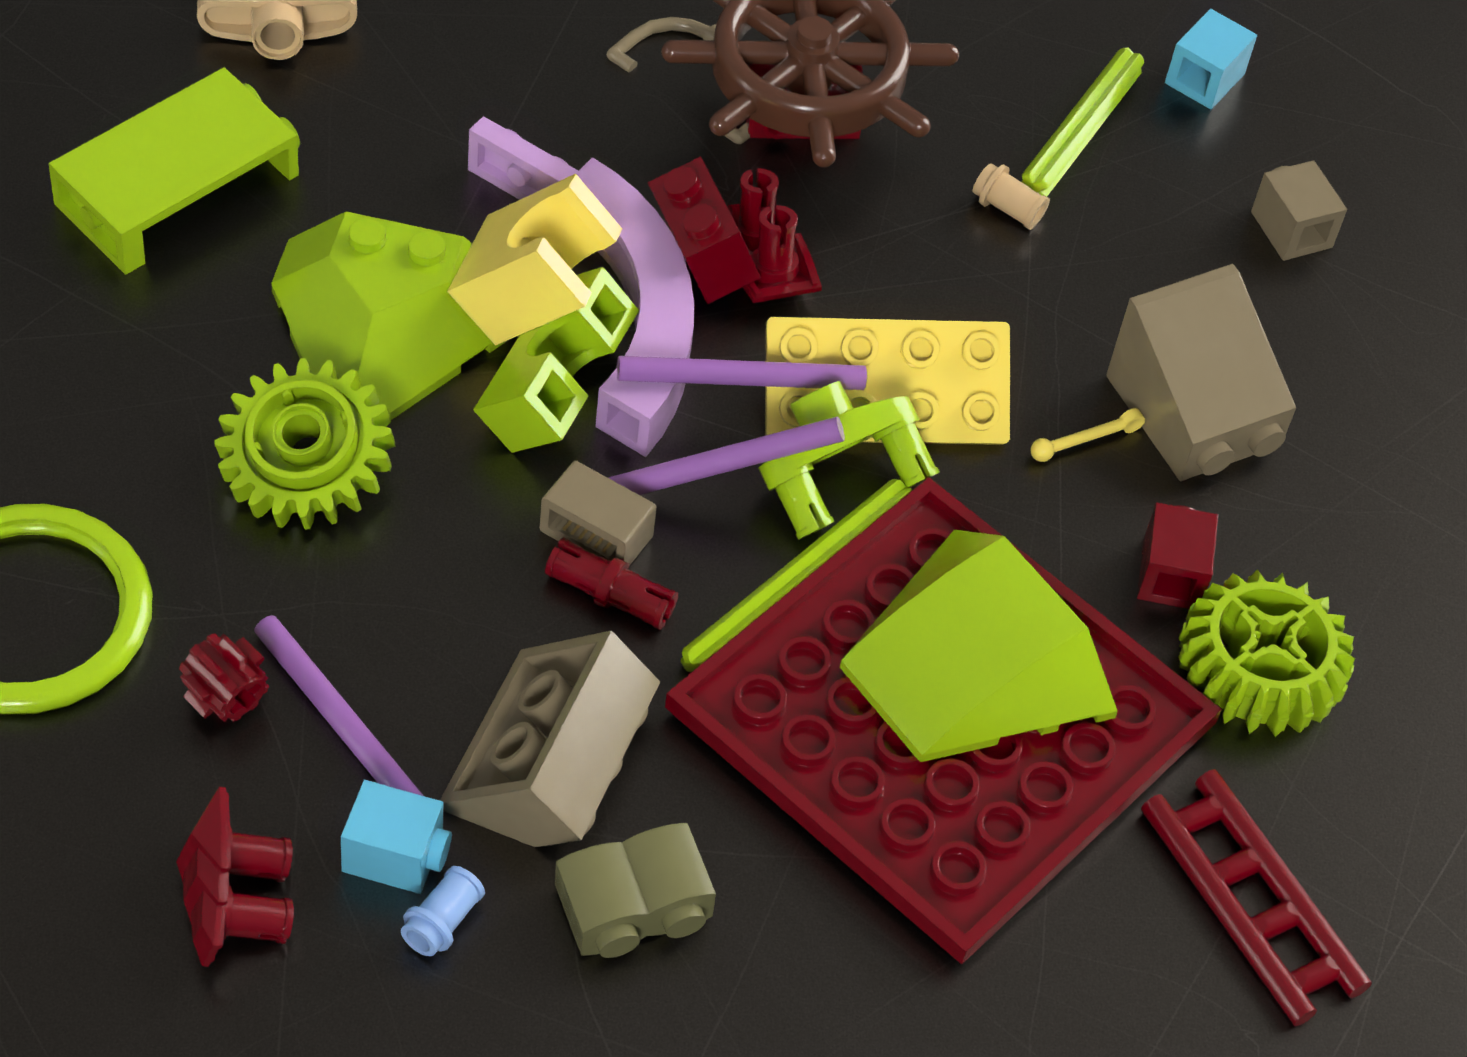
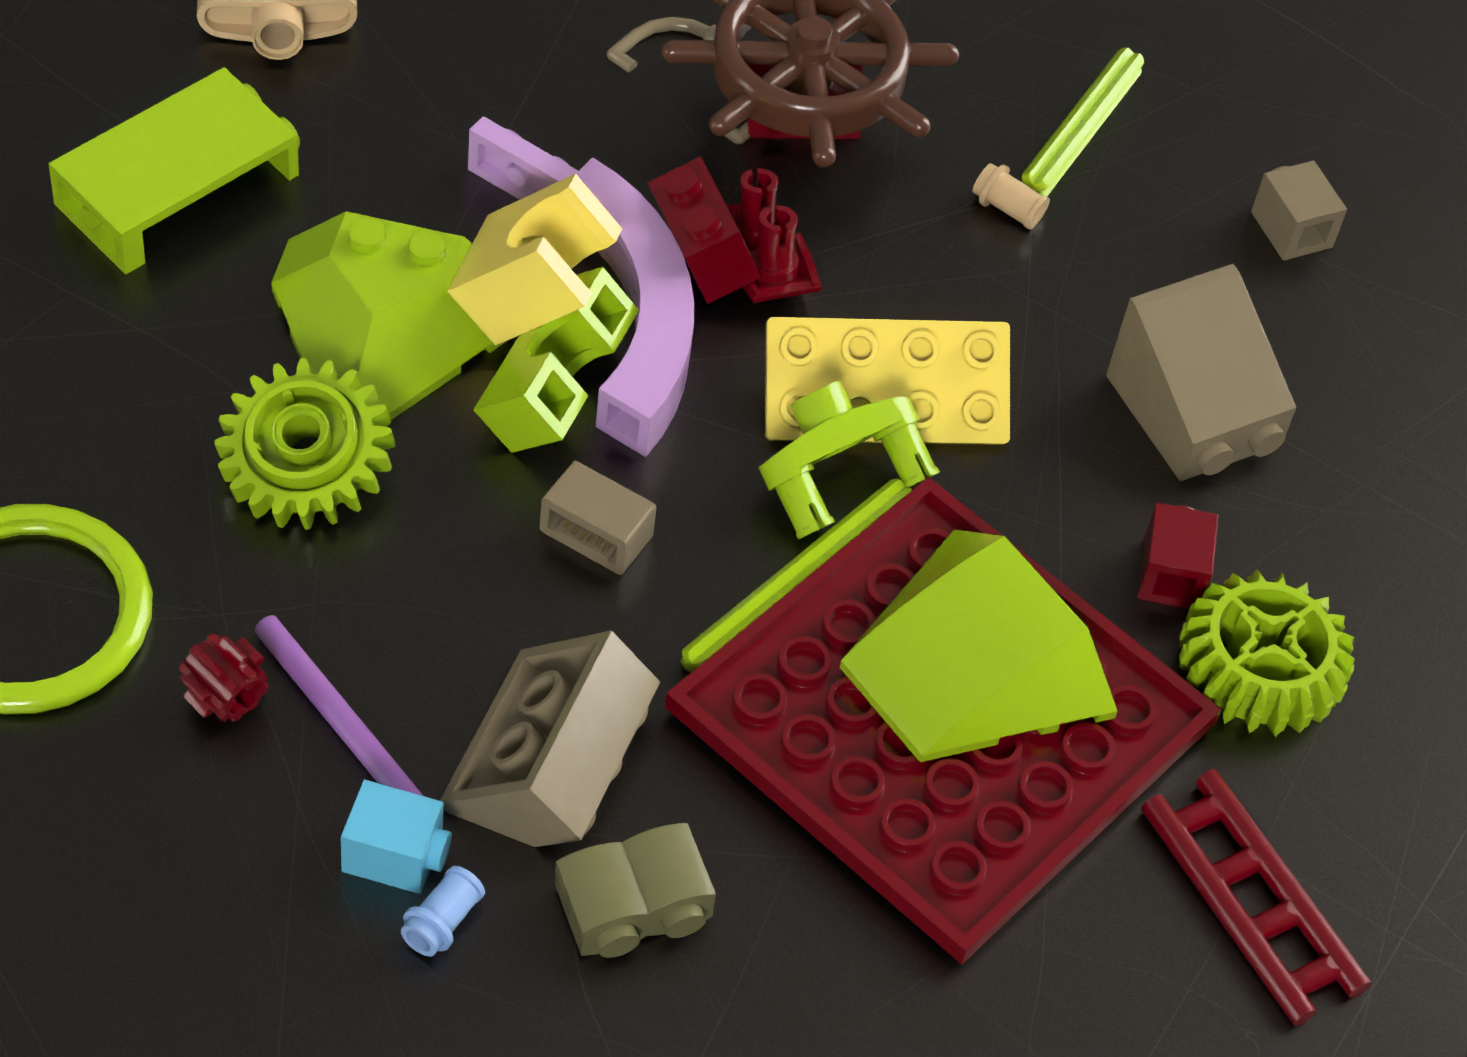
dark red connector [176,786,294,967] -> none
dark red pin [545,537,678,630] -> none
medium lavender bar [608,416,845,495] -> none
medium lavender bar [617,356,867,390] -> none
light yellow hinge [1030,408,1146,462] -> none
medium azure brick [1165,8,1257,109] -> none

